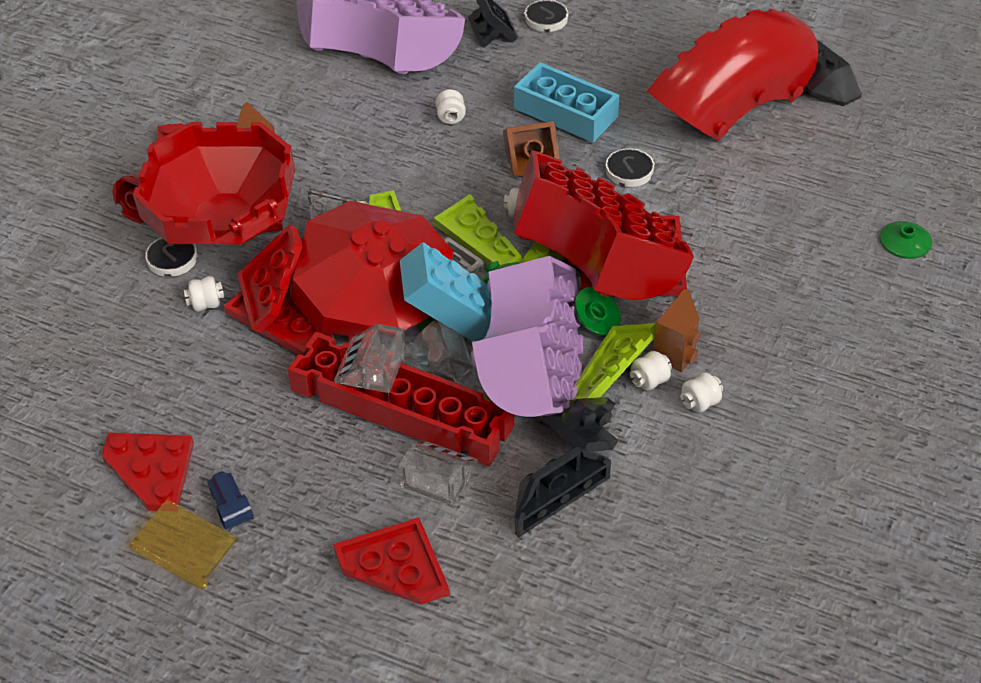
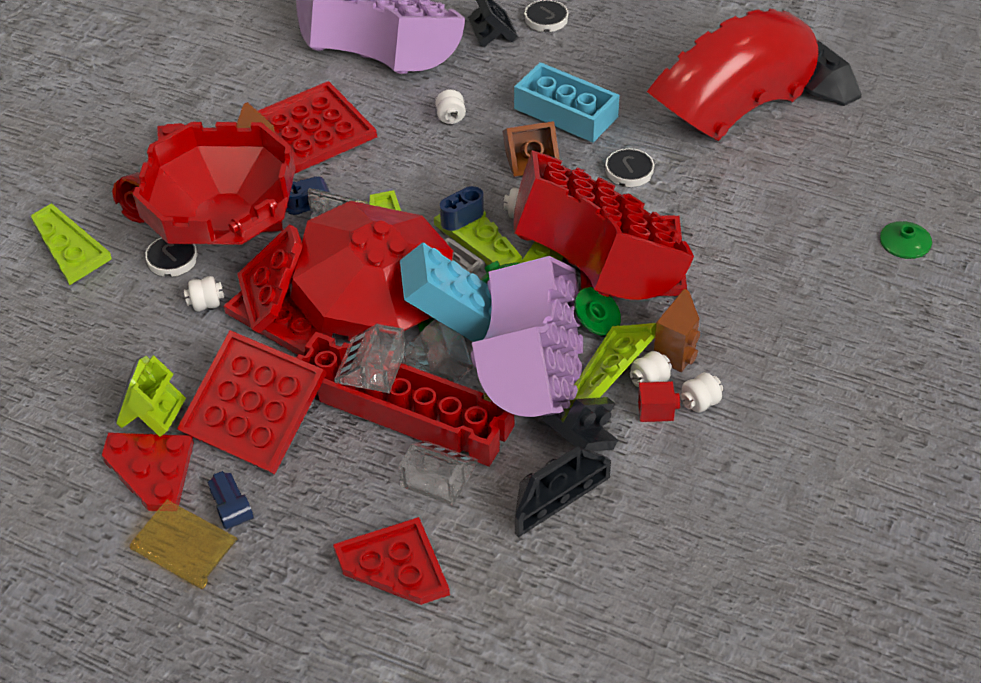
none -> lime wing [30,203,112,286]
none -> lime piece [115,355,186,436]
none -> red plate [177,330,327,475]
none -> red plate [258,81,377,173]
none -> dark blue piece [286,176,333,215]
none -> dark blue beam [440,186,484,231]
none -> red brick [638,381,680,422]

